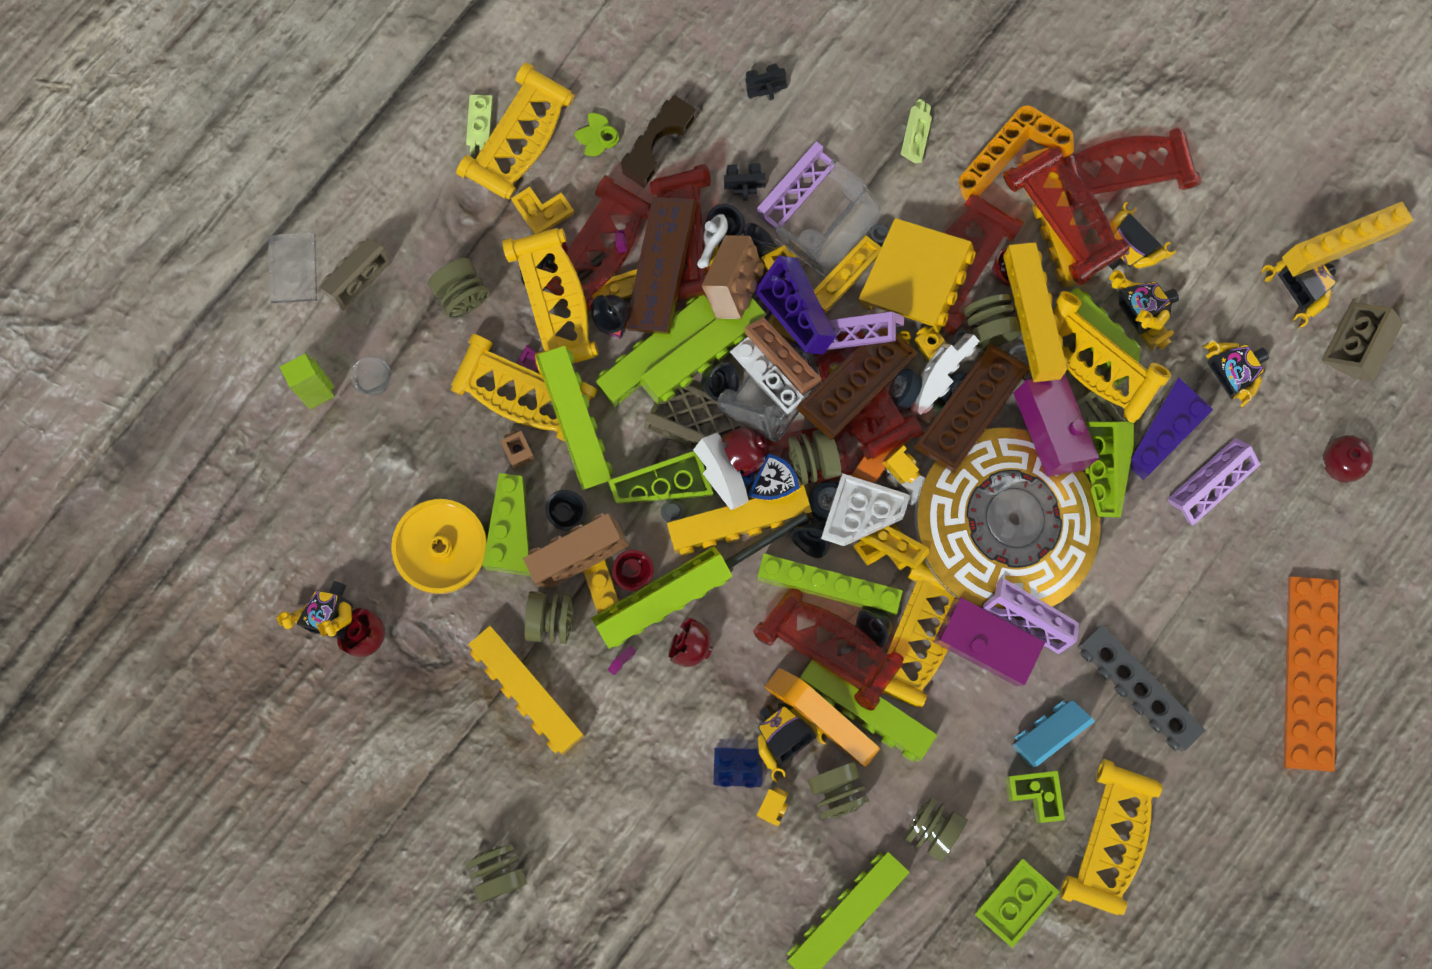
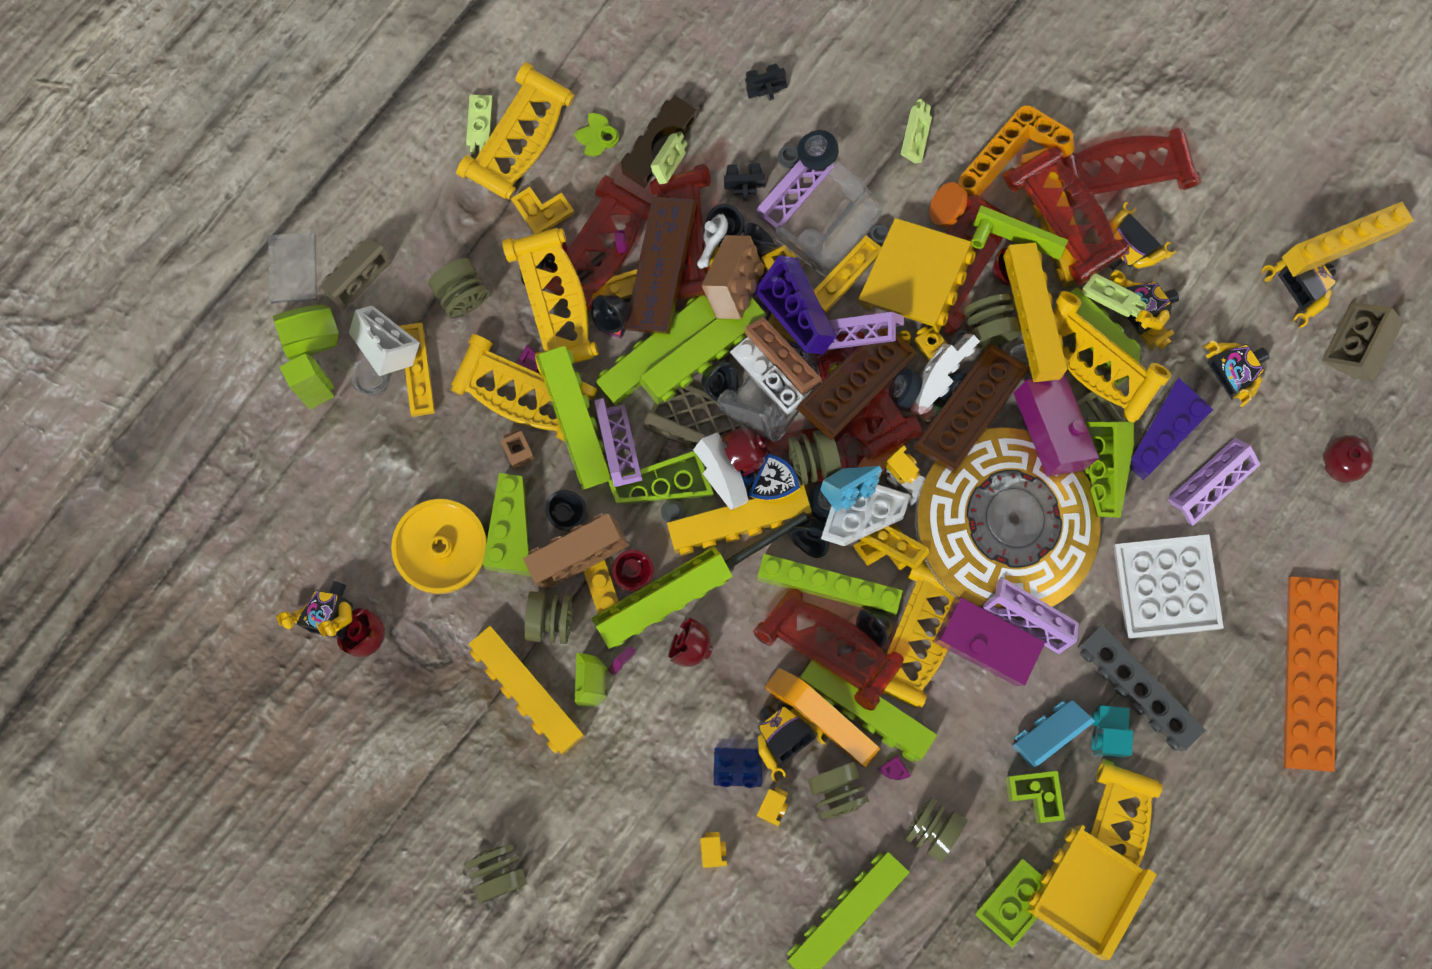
none -> lime slope [273,304,339,361]
none -> white wedge [349,306,420,376]
none -> yellow plate [399,322,435,417]
none -> lime slope [575,653,608,706]
none -> lavender fence [594,398,642,487]
none -> yellowish green hinge [650,132,687,184]
none -> yellow brick [700,832,727,868]
none -> dark grey plate [778,146,800,168]
none -> black wheel [797,130,839,170]
none -> medium azure slope [820,466,882,512]
none -> magenta tile [878,755,911,780]
none -> orange tile [929,182,967,228]
none -> lime piece [971,205,1068,260]
none -> yellow panel [1027,825,1157,960]
none -> yellowish green hinge [1082,273,1147,318]
none -> teal brick [1090,706,1133,758]
none -> white plate [1113,534,1224,639]

